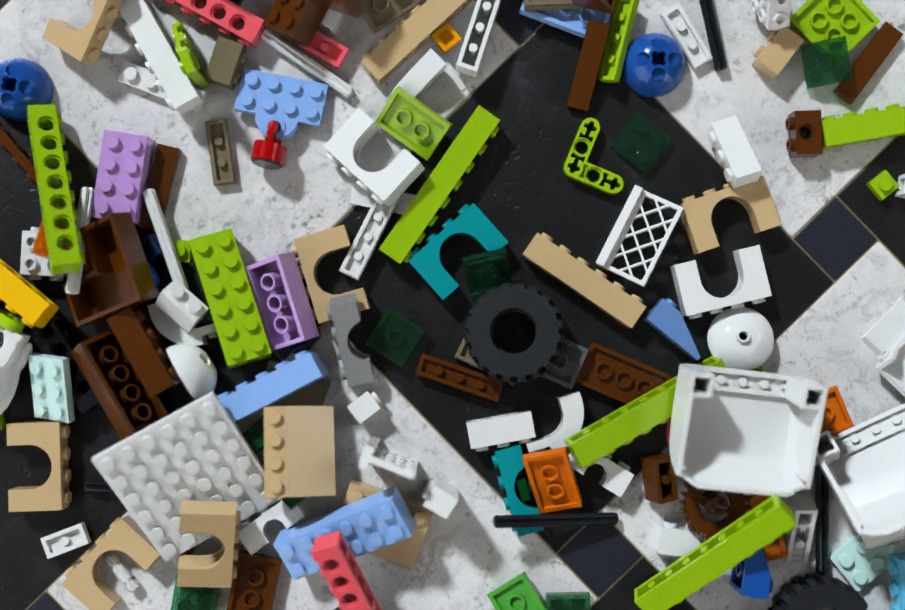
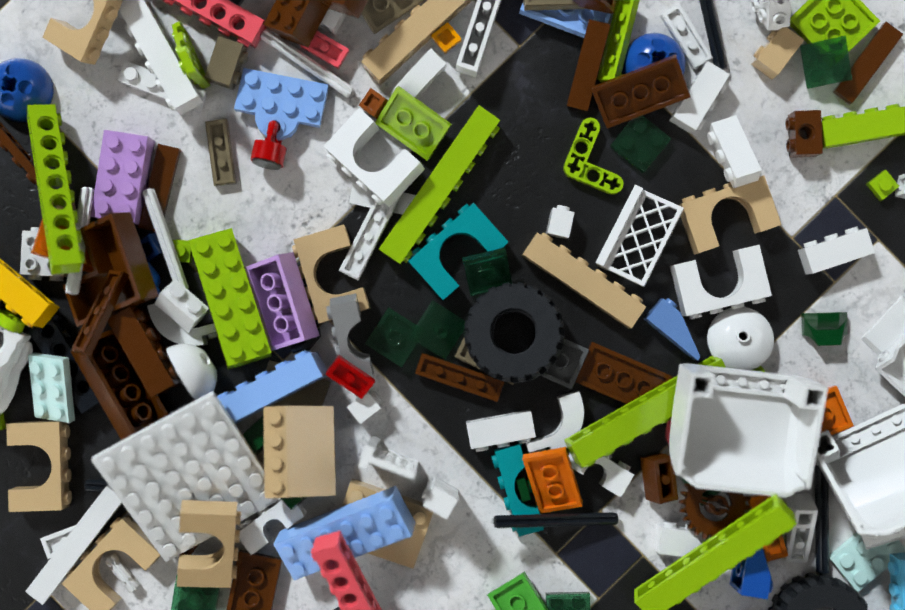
none -> white tile [25,485,122,605]
none -> reddish brown tile [71,270,129,356]
none -> red plate [326,355,375,399]
none -> dark orange plate [358,88,388,119]
none -> clear green plate [409,300,465,359]
none -> white brick [546,205,575,239]
none -> reddish brown plate [591,54,691,128]
none -> white brick [669,61,730,134]
none -> white brick [798,226,875,274]
none -> dark green slope [801,312,848,346]

